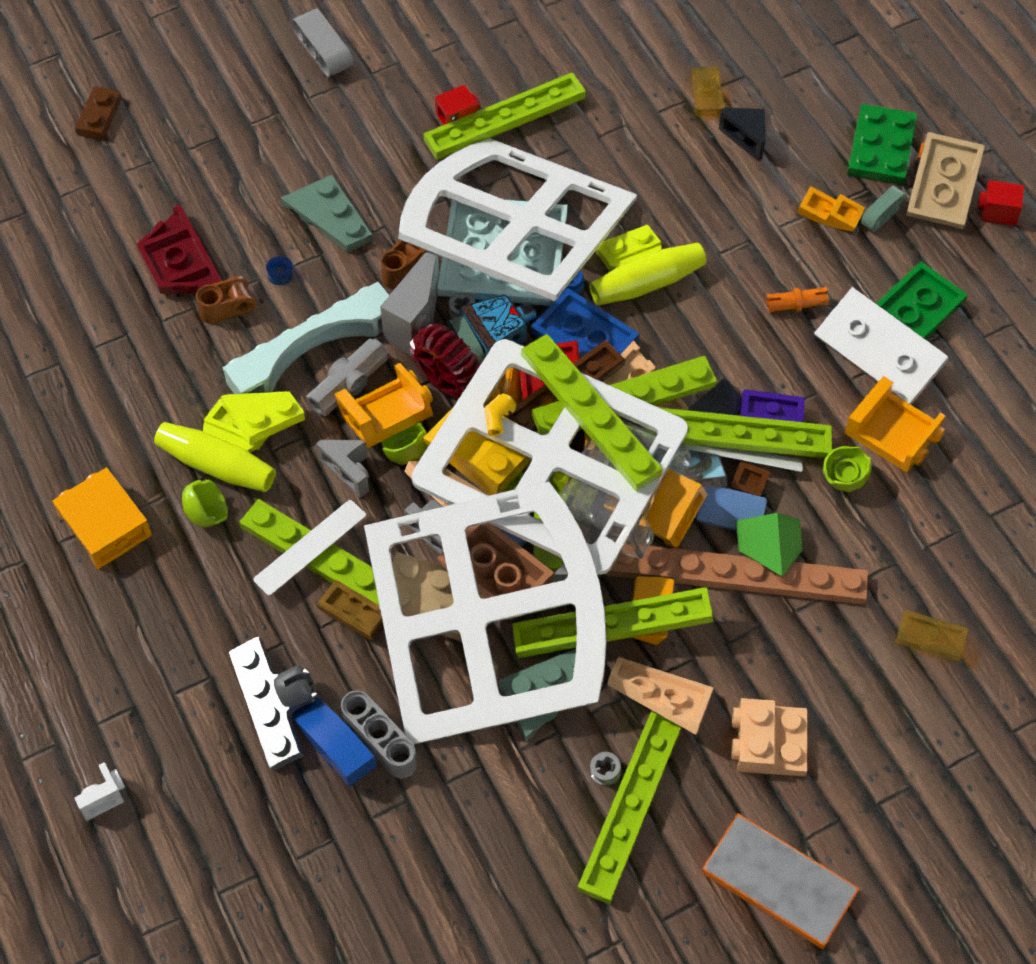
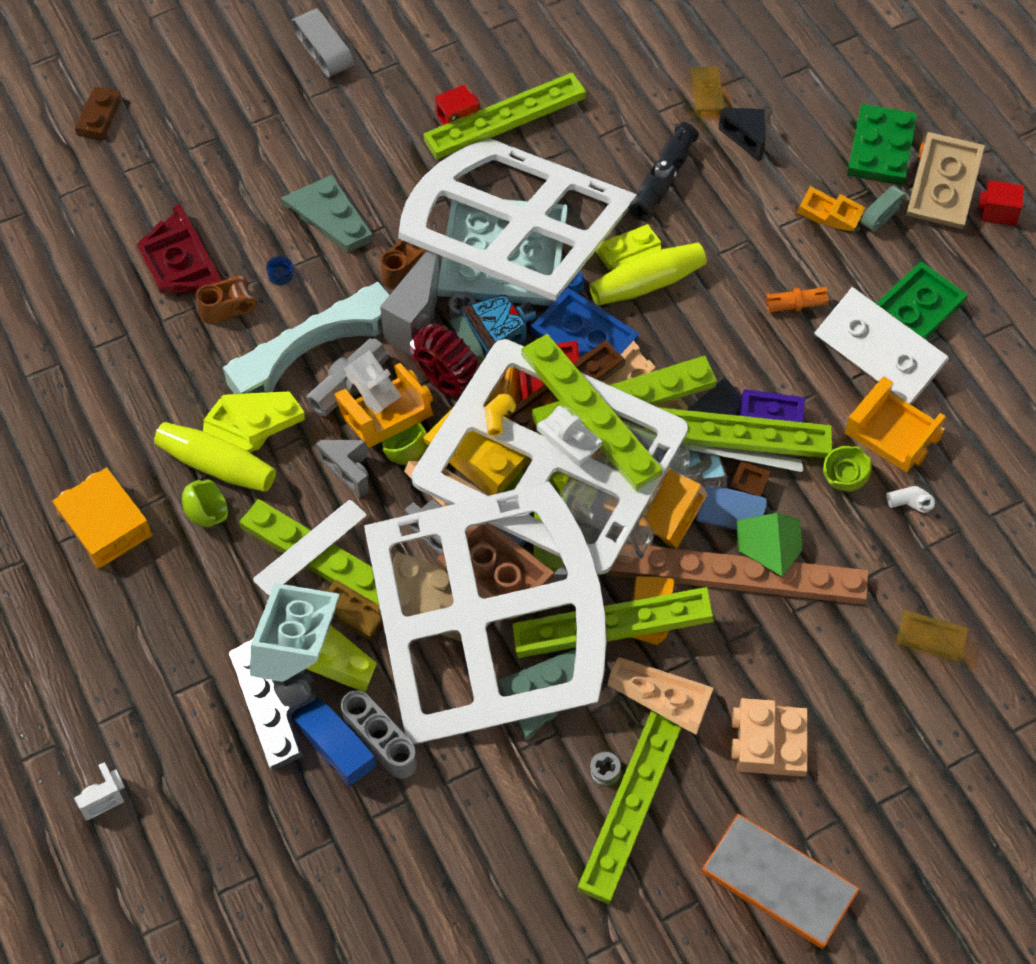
none -> light aqua slope [249,583,339,682]
none -> neon yellow wing [306,625,377,692]
none -> white hips [343,350,401,415]
none -> white hips [537,405,602,466]
none -> black piece [628,122,699,221]
none -> white arm [886,486,935,513]

